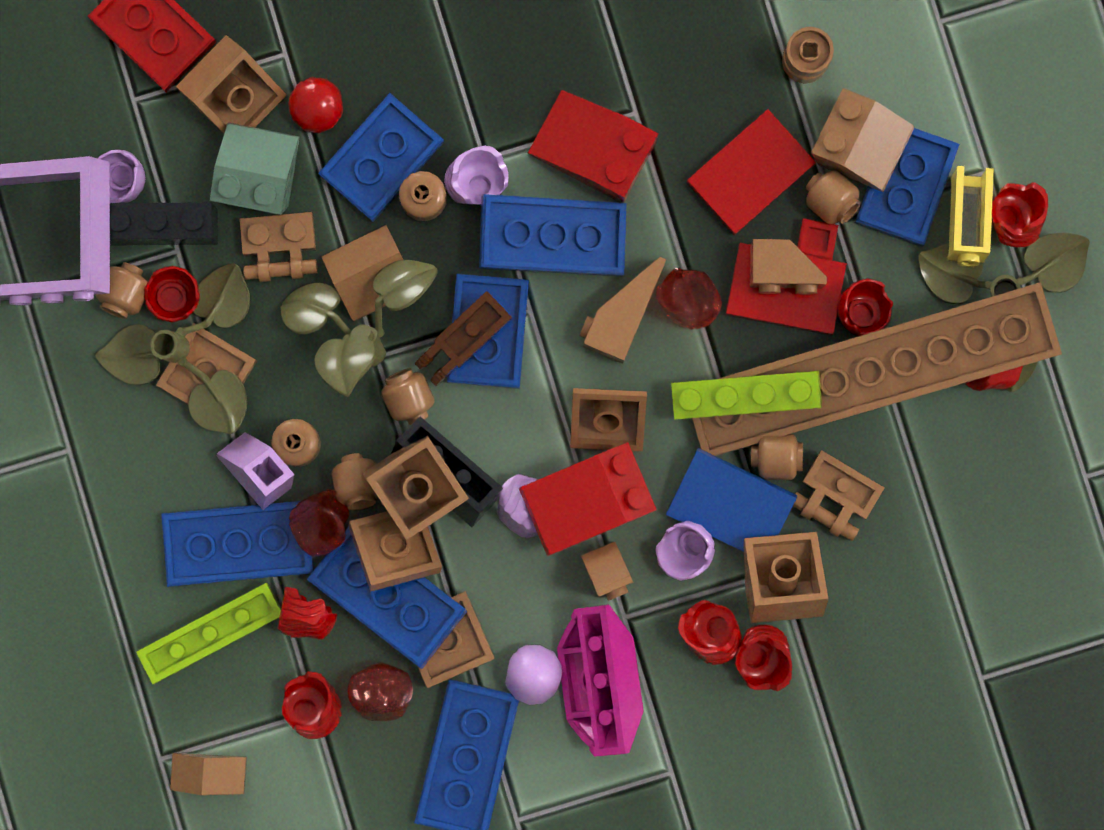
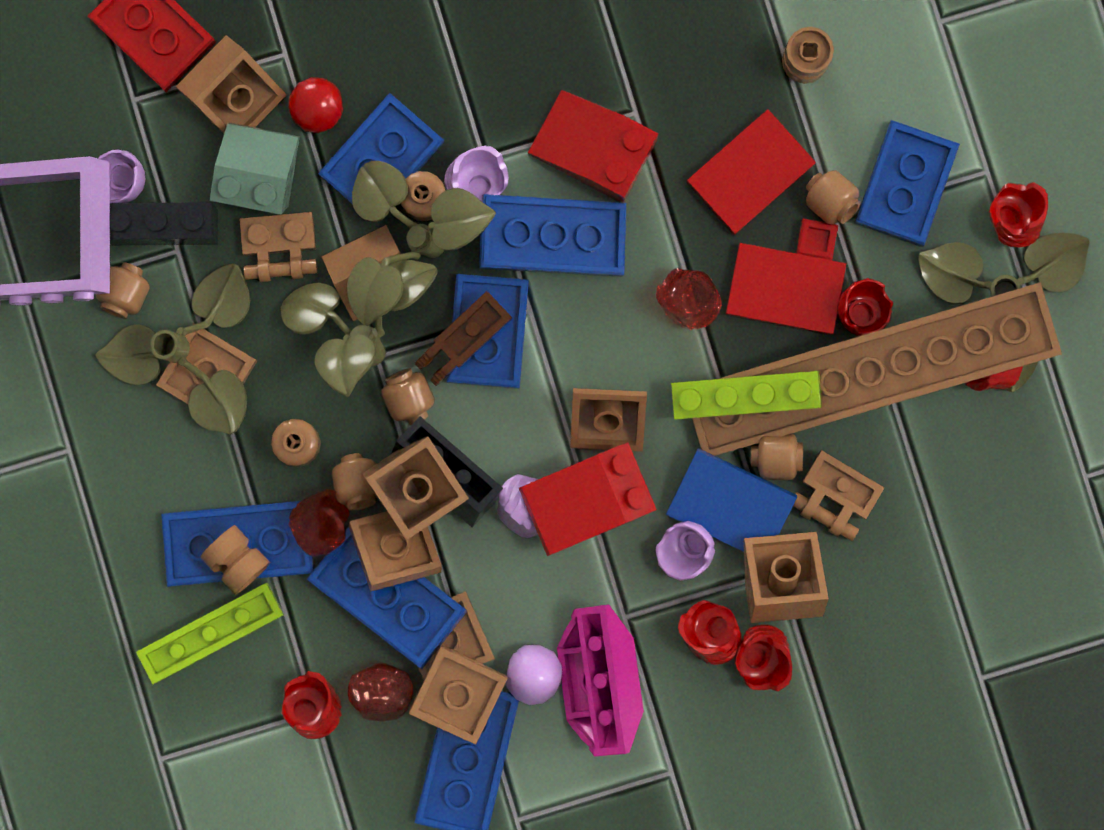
red hair [144,266,200,323] -> none
medium nougat slope [170,753,247,795] -> none
lavender slope [216,432,295,510] -> none
red hair [278,587,337,640] -> none
medium nougat slope [579,257,666,363] -> none
medium nougat slope [581,542,633,601] -> none
medium nougat slope [750,239,827,295] -> none
medium nougat slope [811,88,915,192] -> none
light yellow window [947,166,994,267] -> none
none -> medium nougat wheel [200,525,271,595]
none -> olive plant [347,161,496,326]
none -> medium nougat plate [409,645,508,745]

